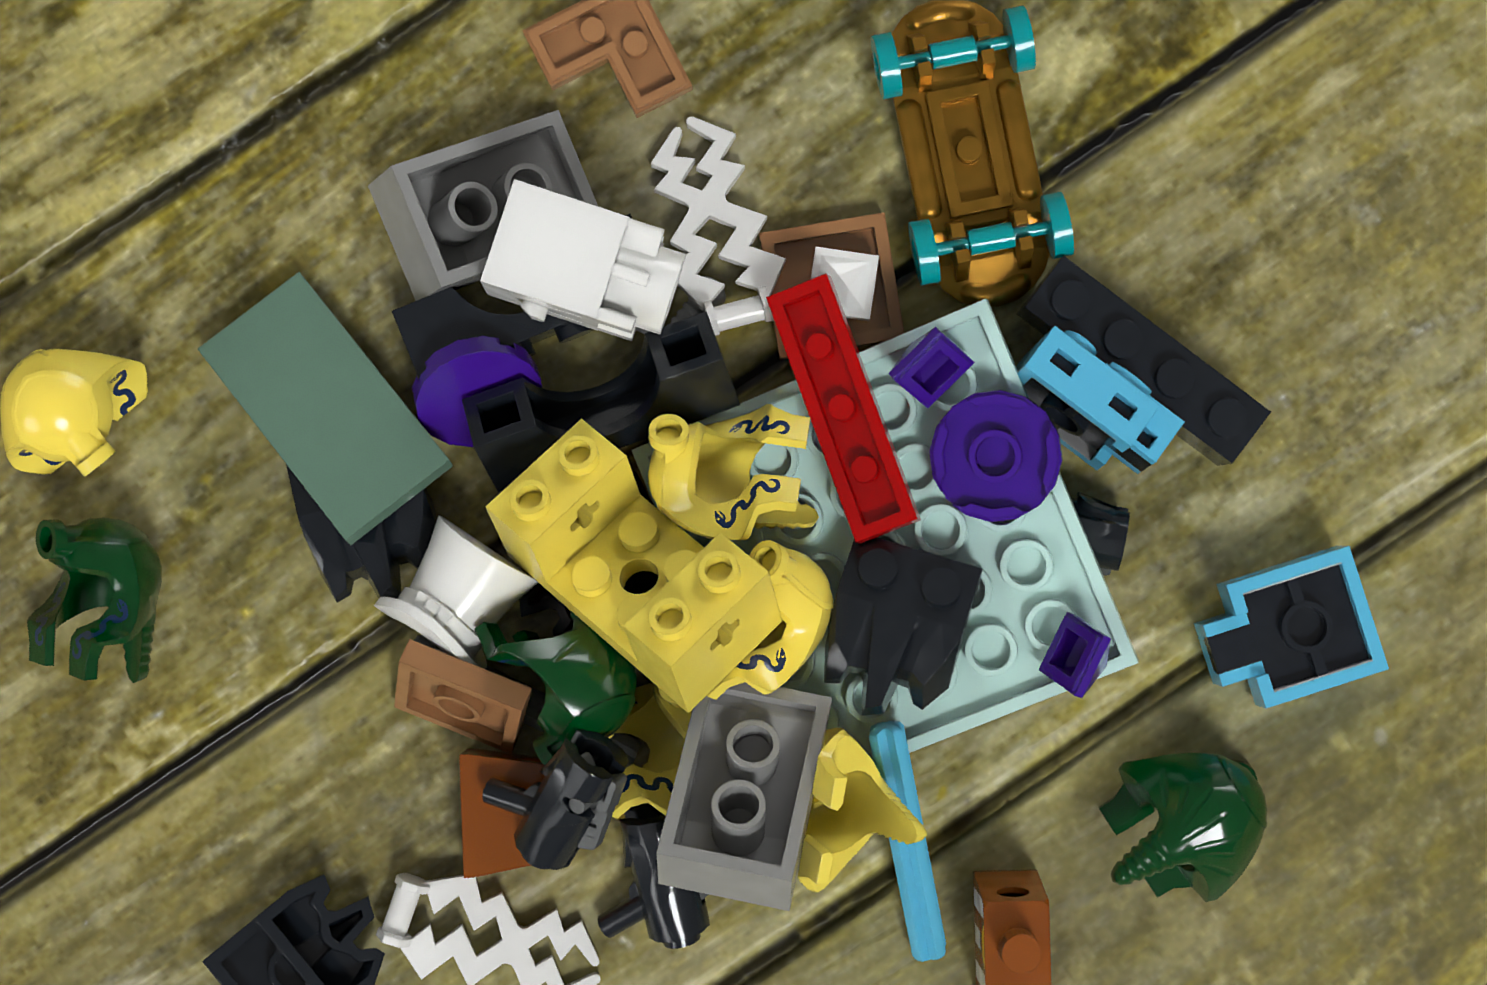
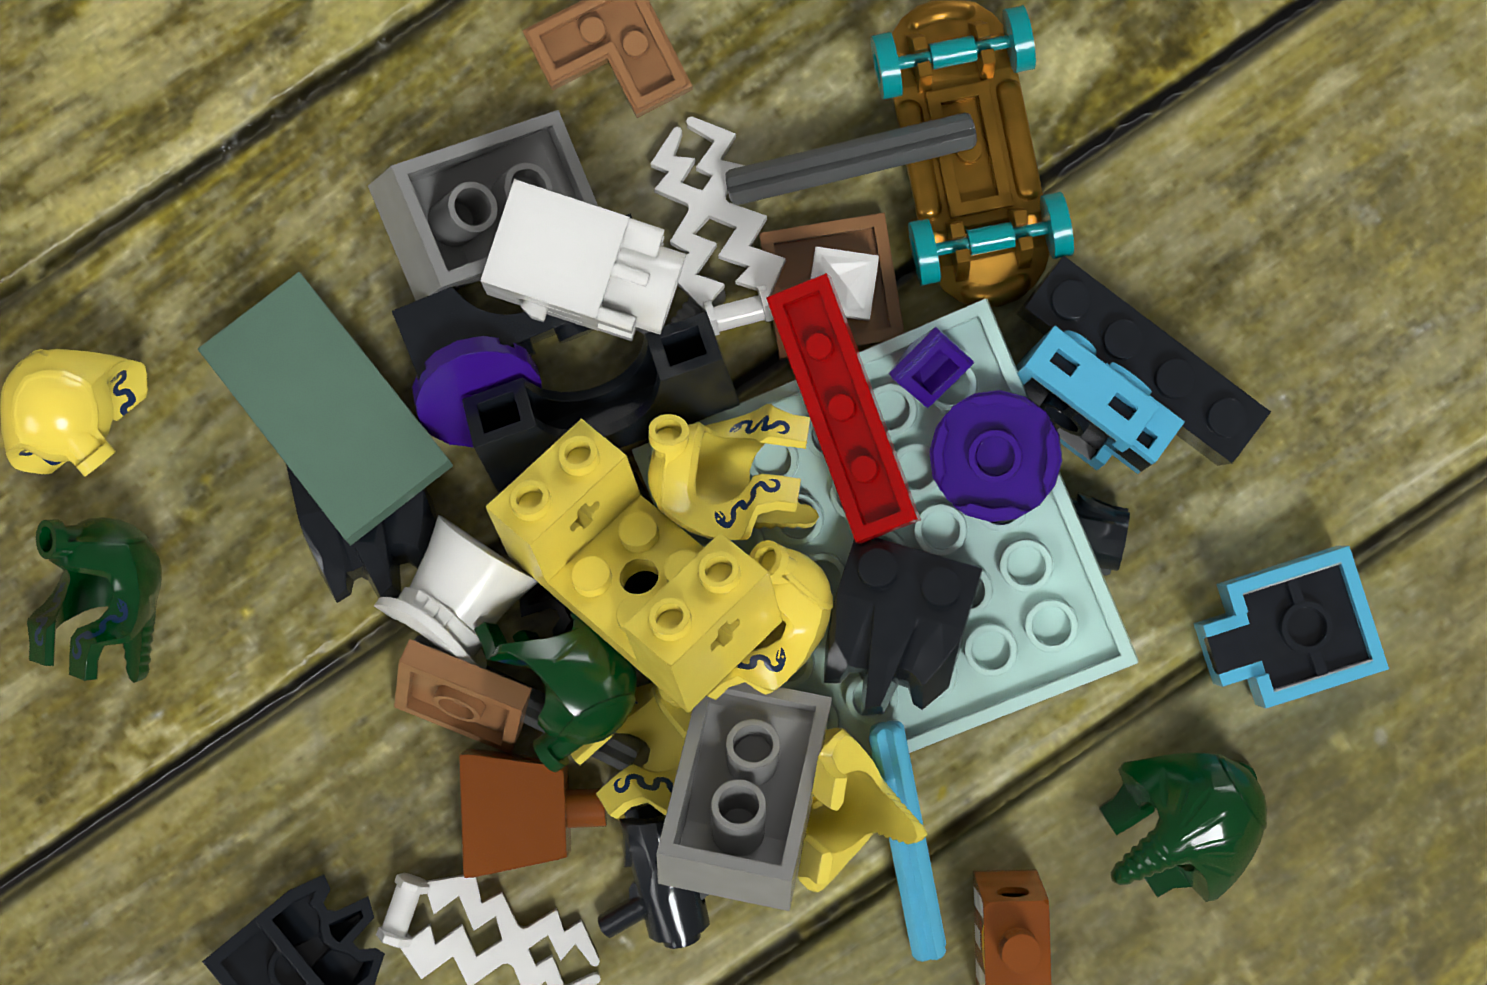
black piece [482,729,629,870] -> none
dark purple slope [1039,612,1111,698] -> none
none -> dark grey axle [725,112,977,205]

